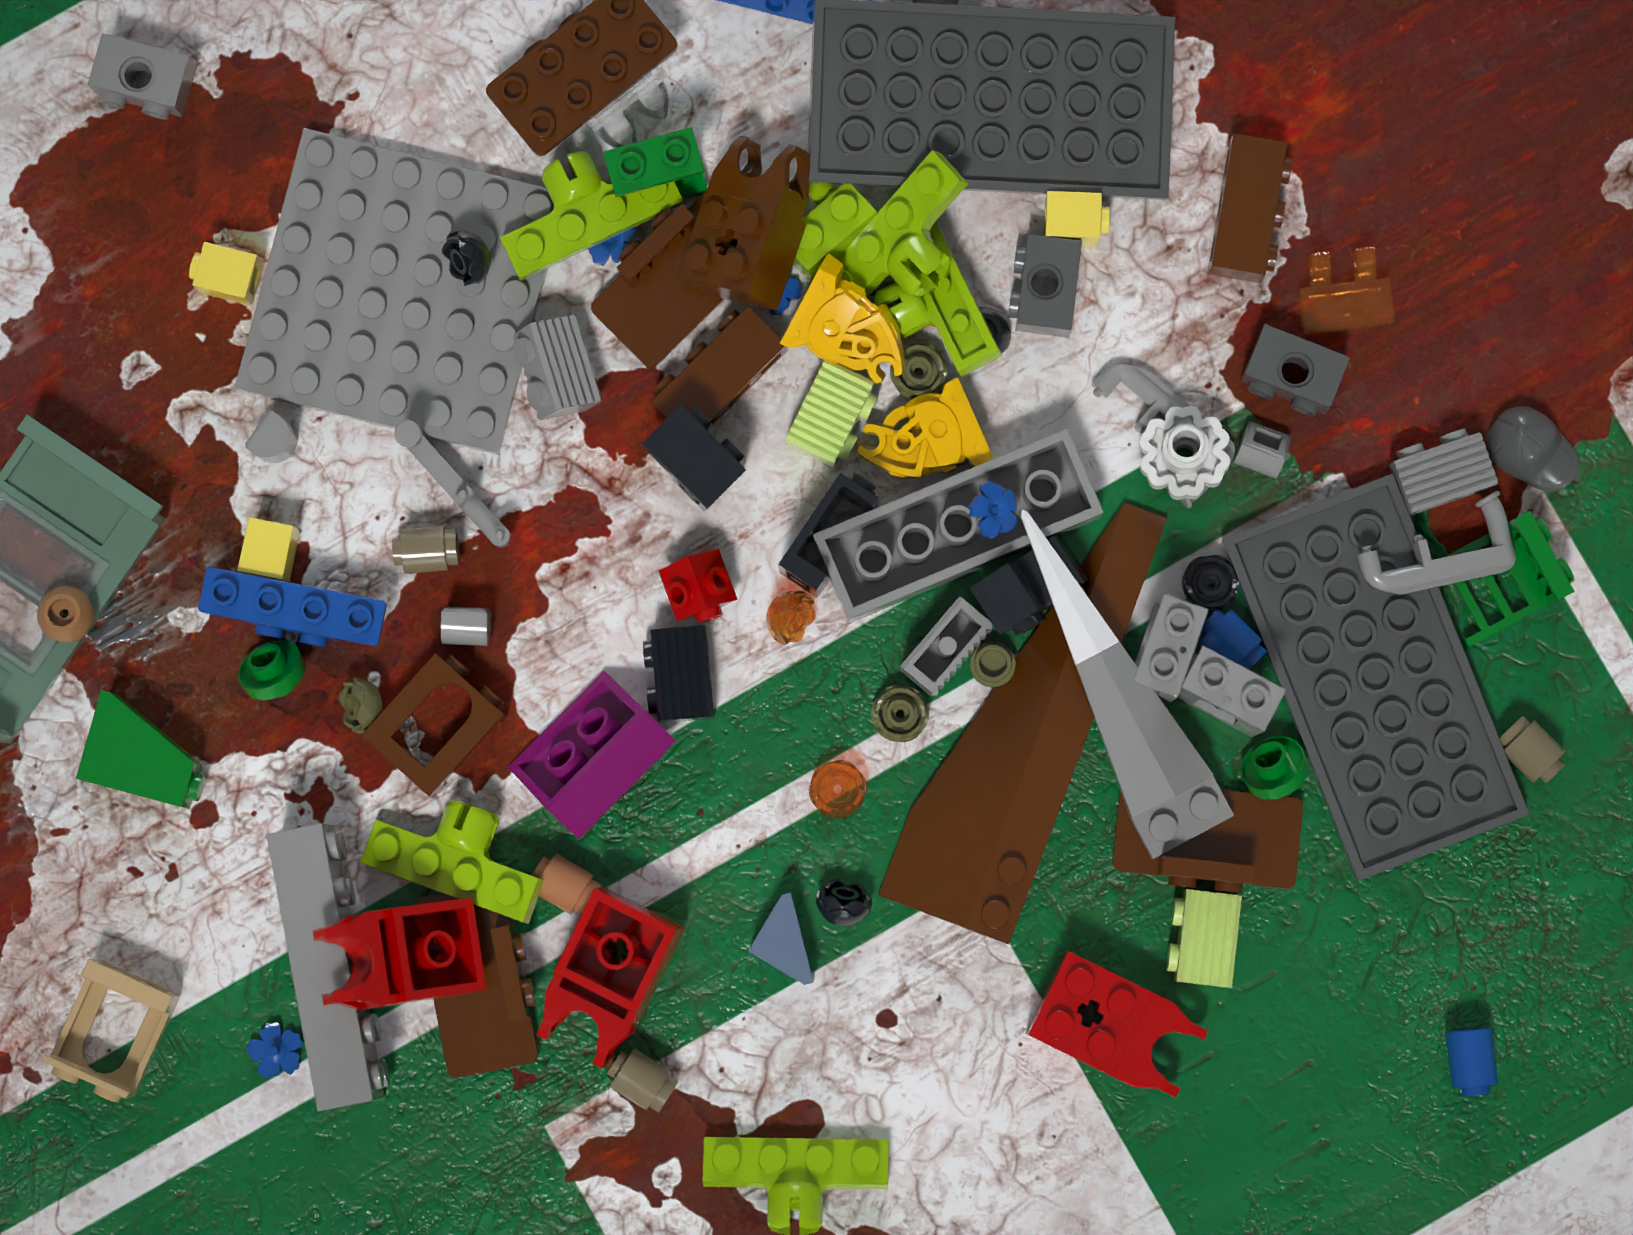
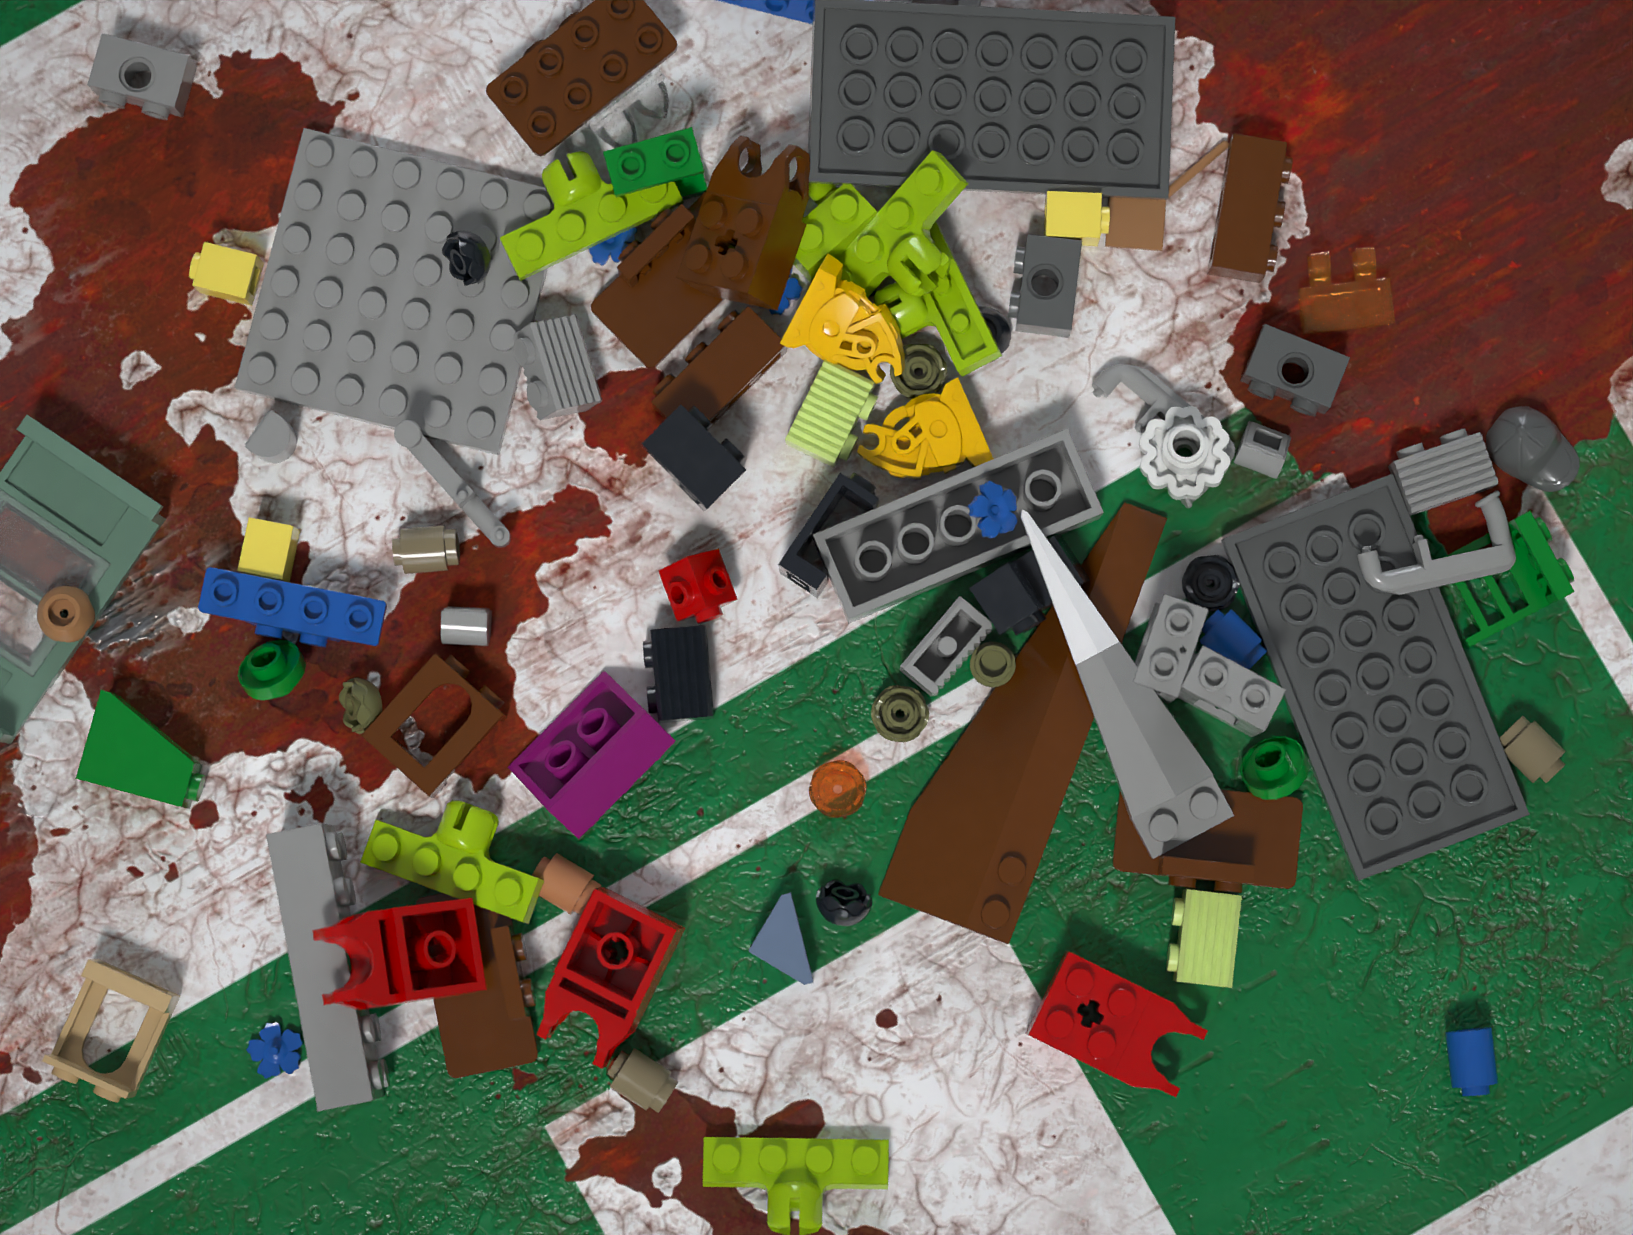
clear orange plate [766,590,816,645] -> none
none -> medium nougat piece [1105,141,1229,251]

